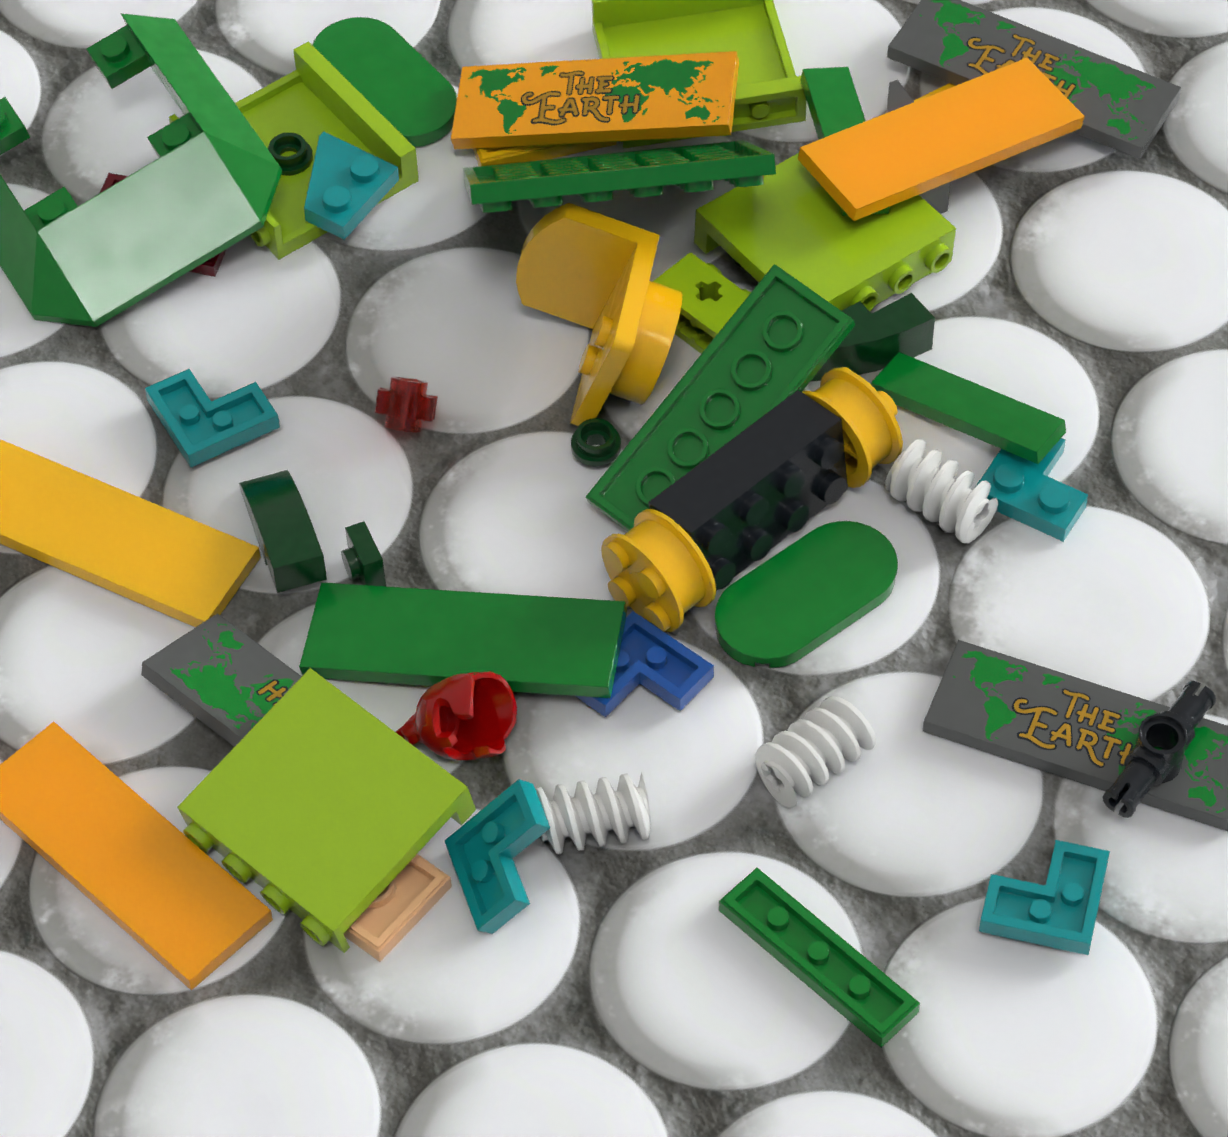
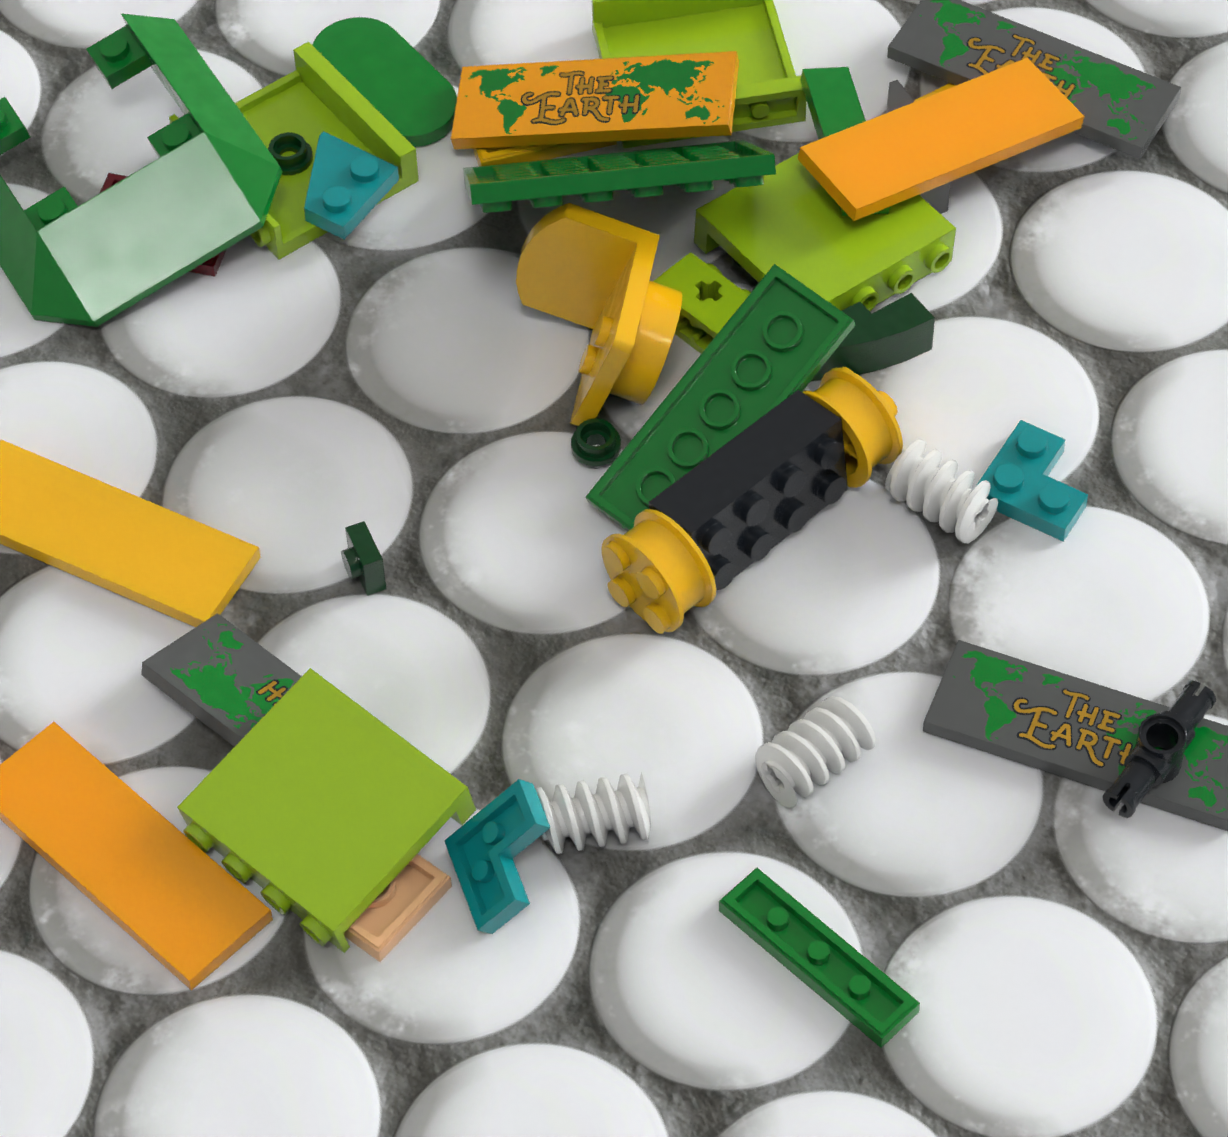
teal plate [145,369,280,468] -> none
dark green slope [239,470,327,593] -> none
green tile [299,582,627,698] -> none
clear red gear [374,377,438,432] -> none
red helmet [396,671,517,760] -> none
blue plate [575,611,714,717] -> none
green tile [715,521,898,668] -> none
green tile [871,352,1066,464] -> none
teal plate [979,840,1110,955] -> none

